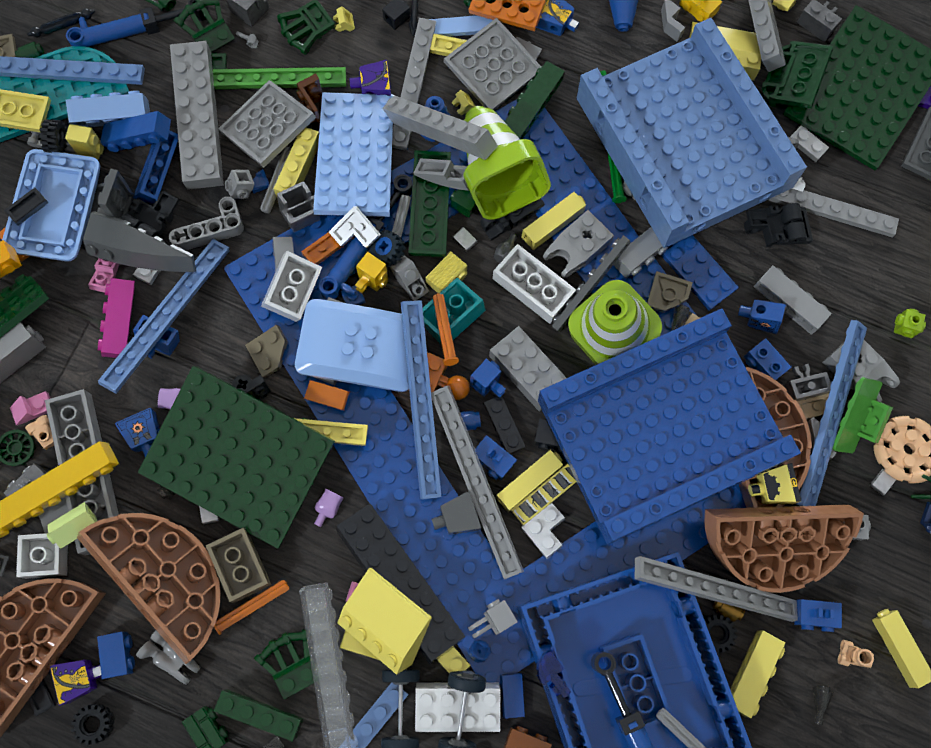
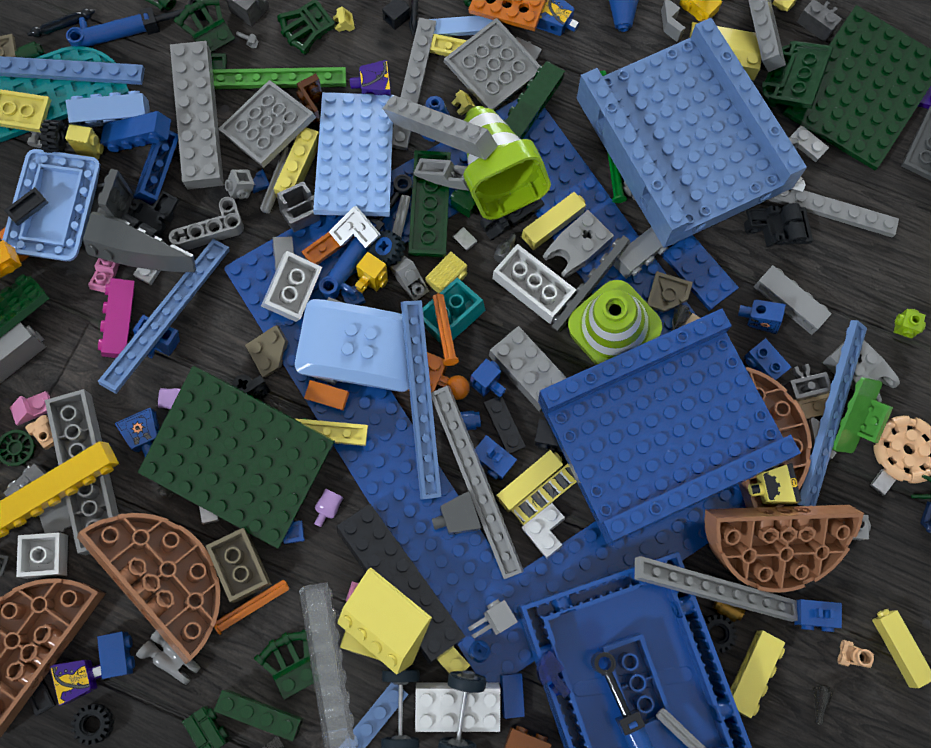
yellowish green brick [47,502,97,549] -> none
none -> blue plate [284,520,305,544]

